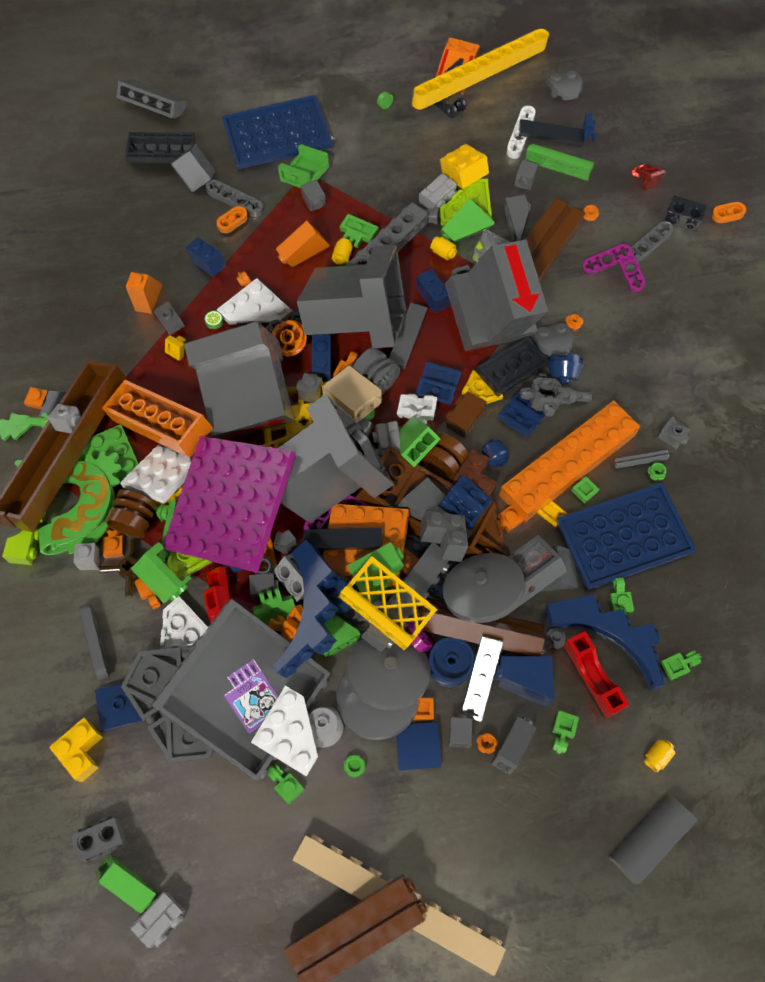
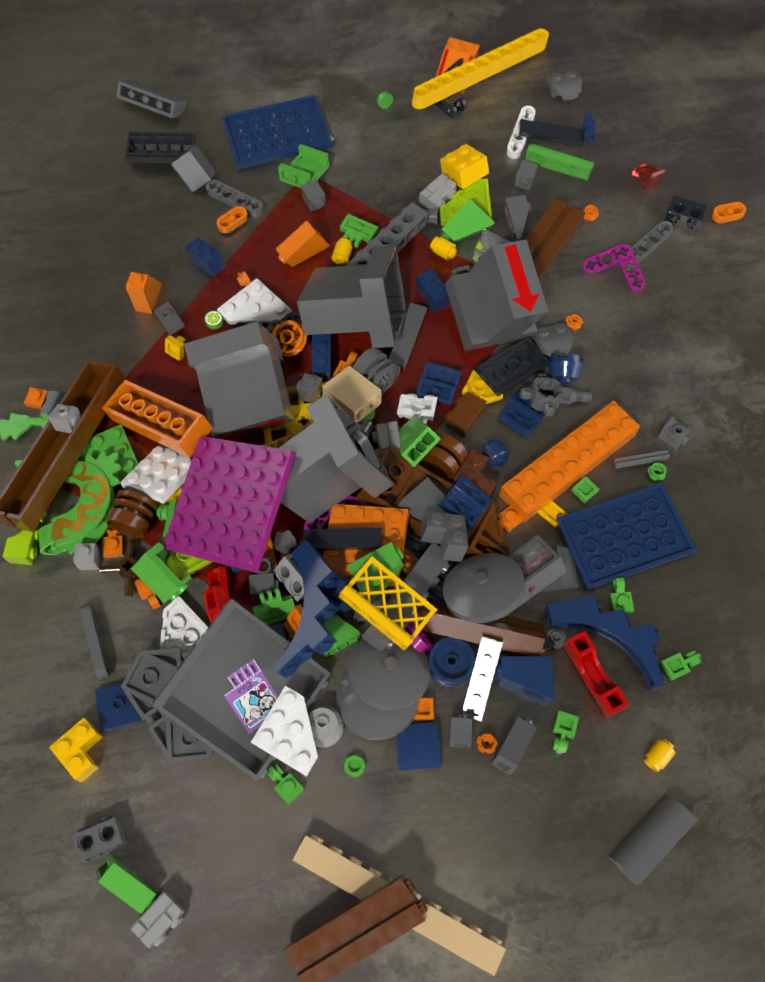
orange plate [269,615,299,643] -> none

